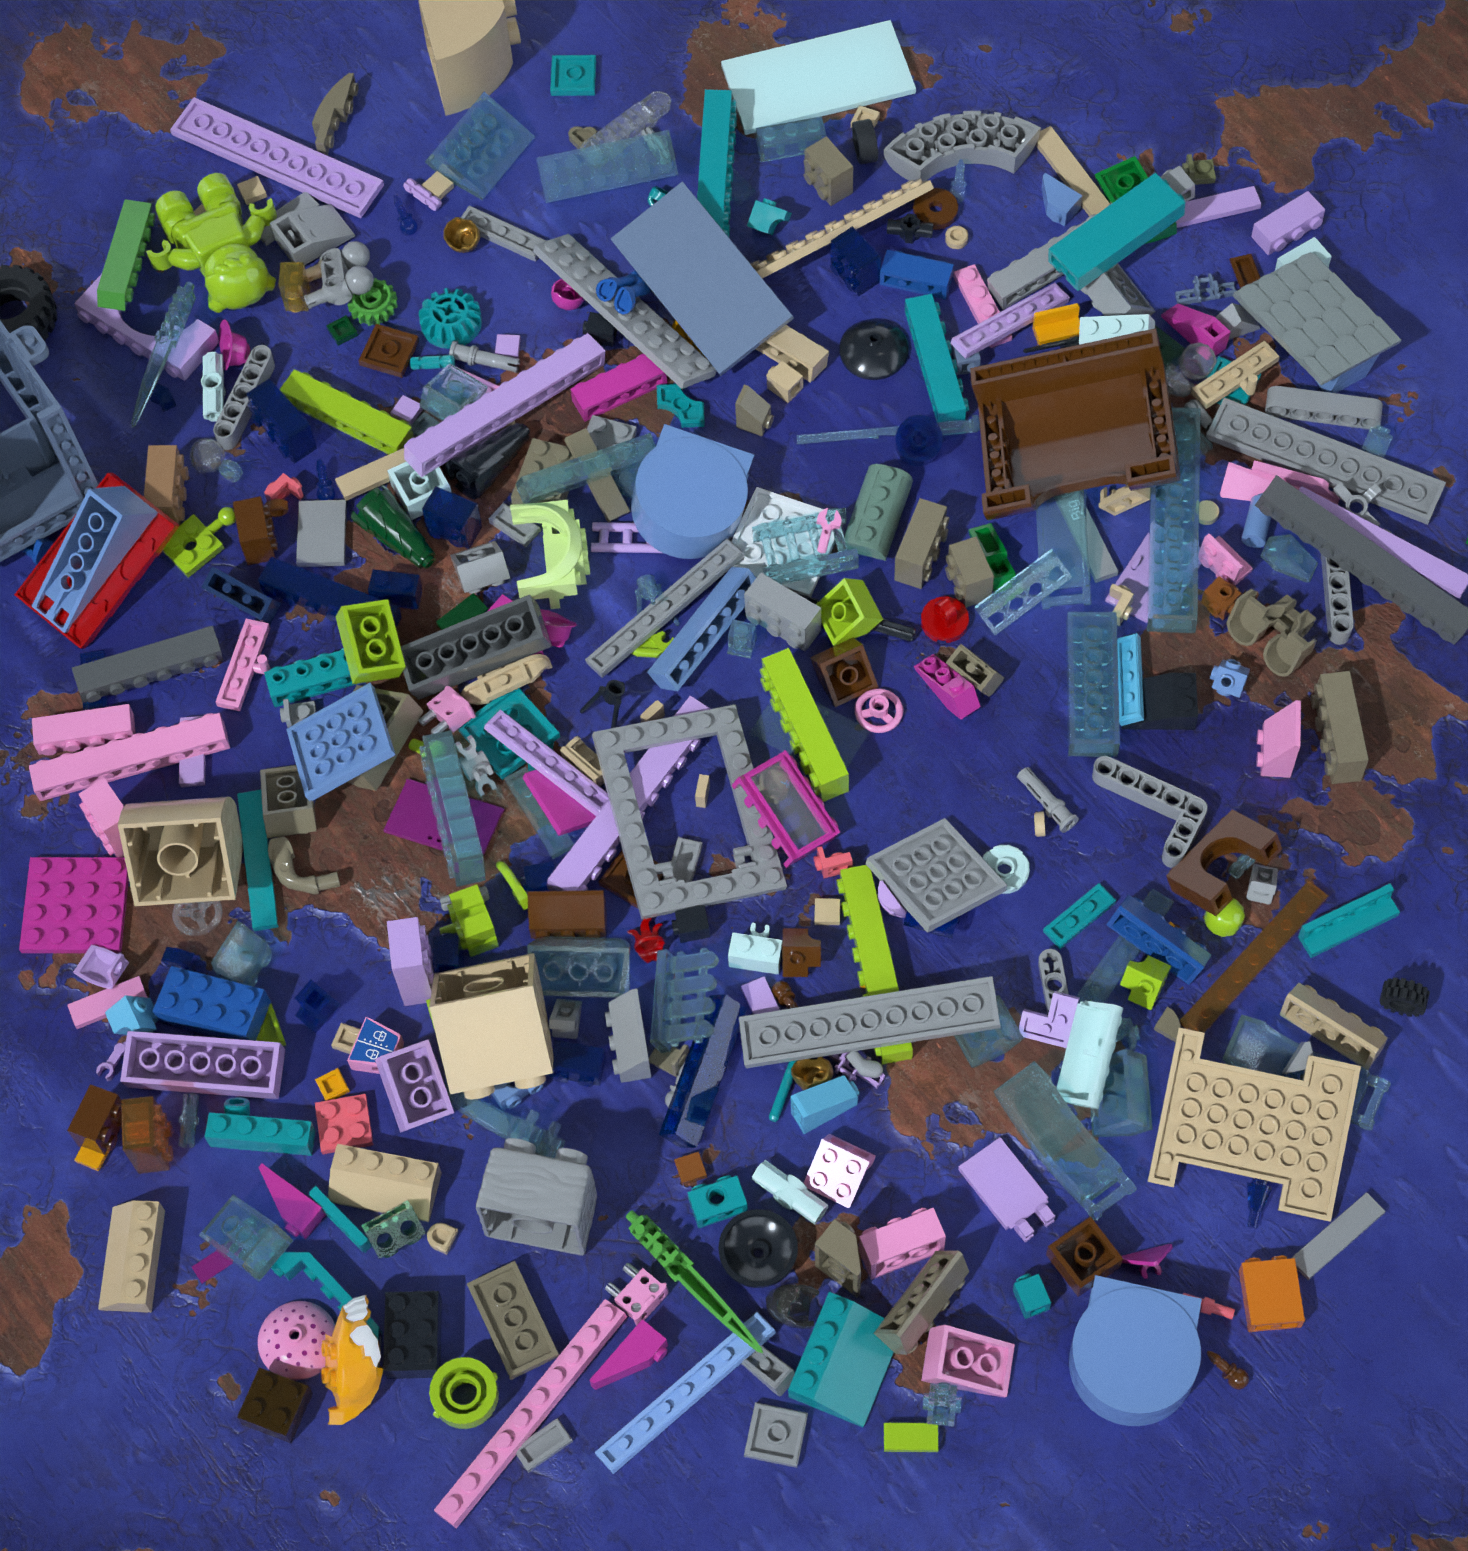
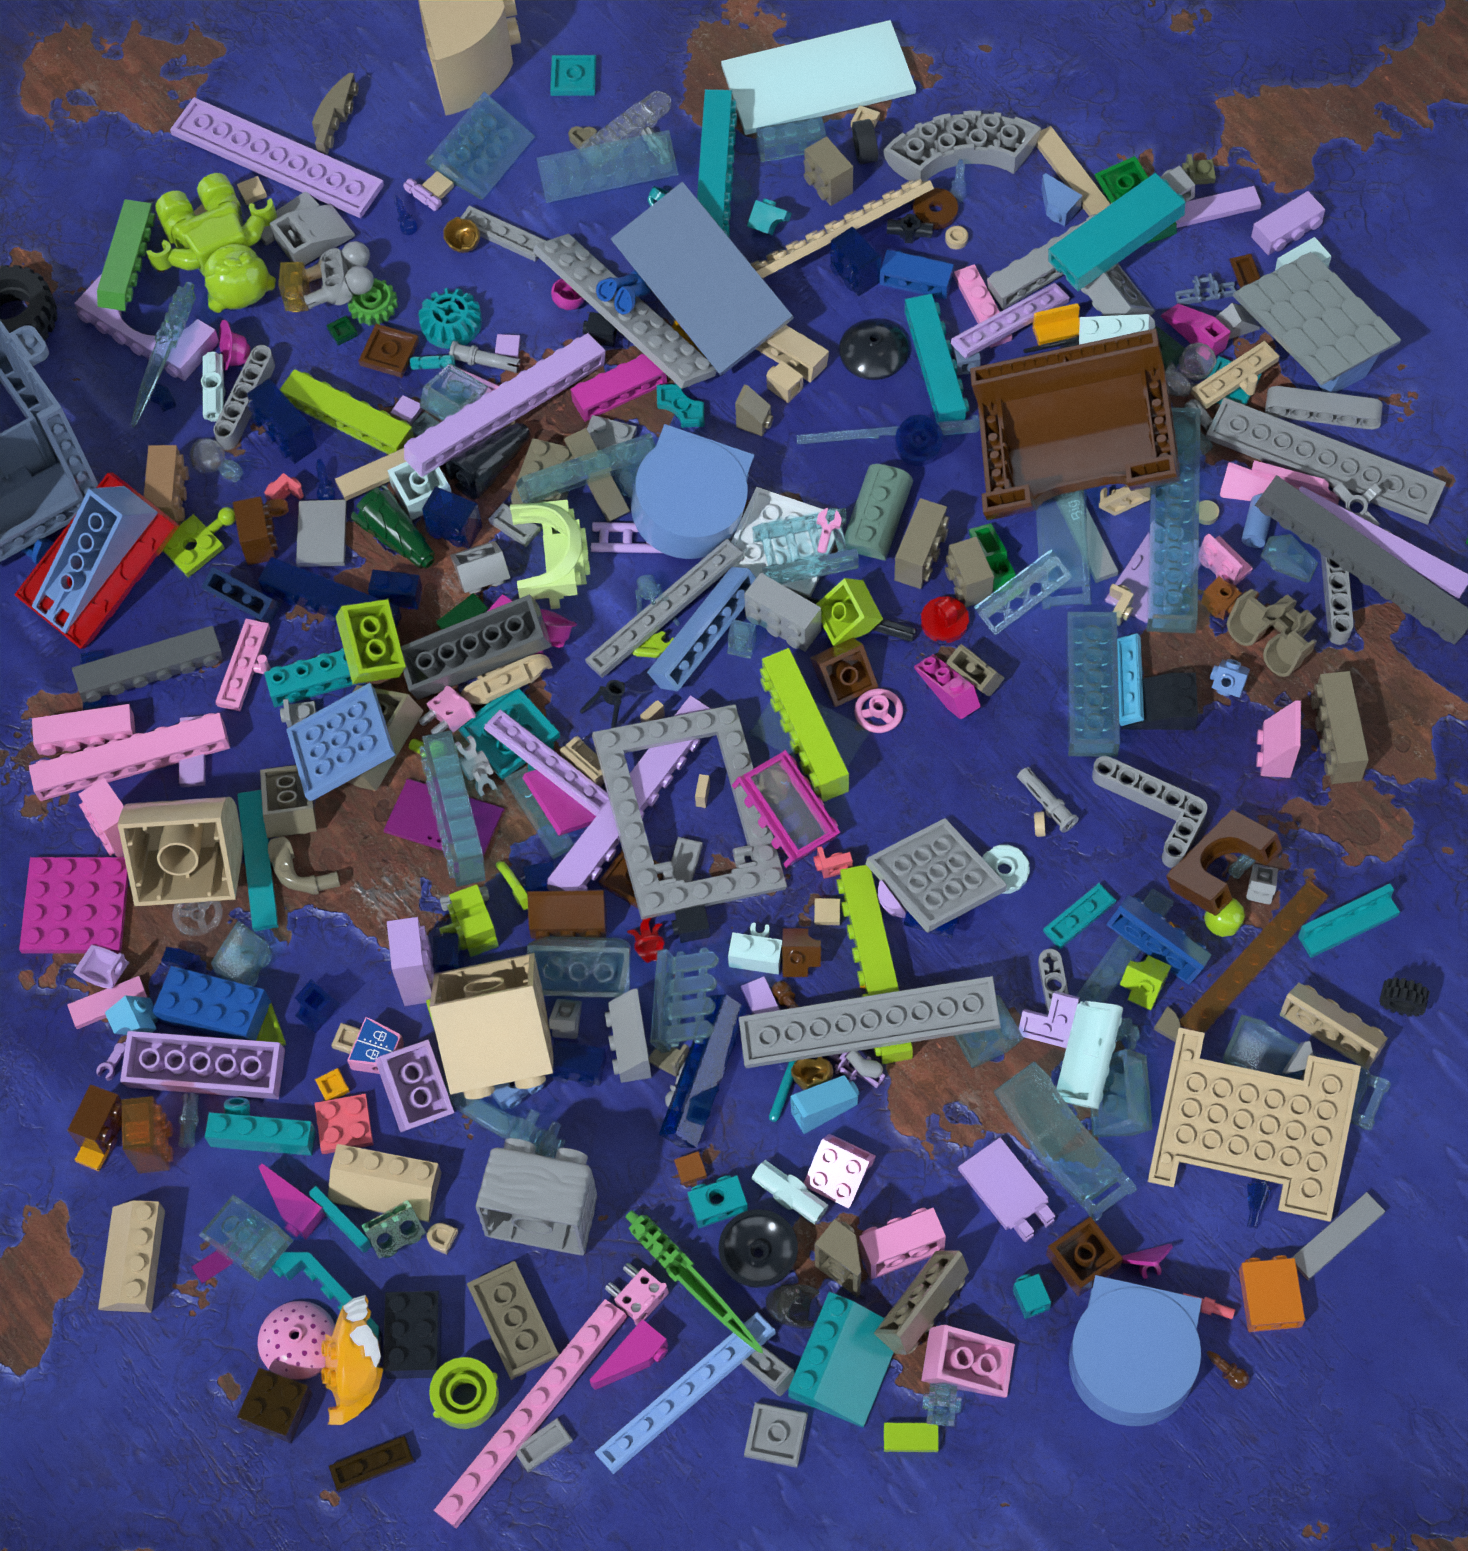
clear light blue bracket [1361,425,1394,458] -> none
none -> dark brown tile [329,1436,415,1493]

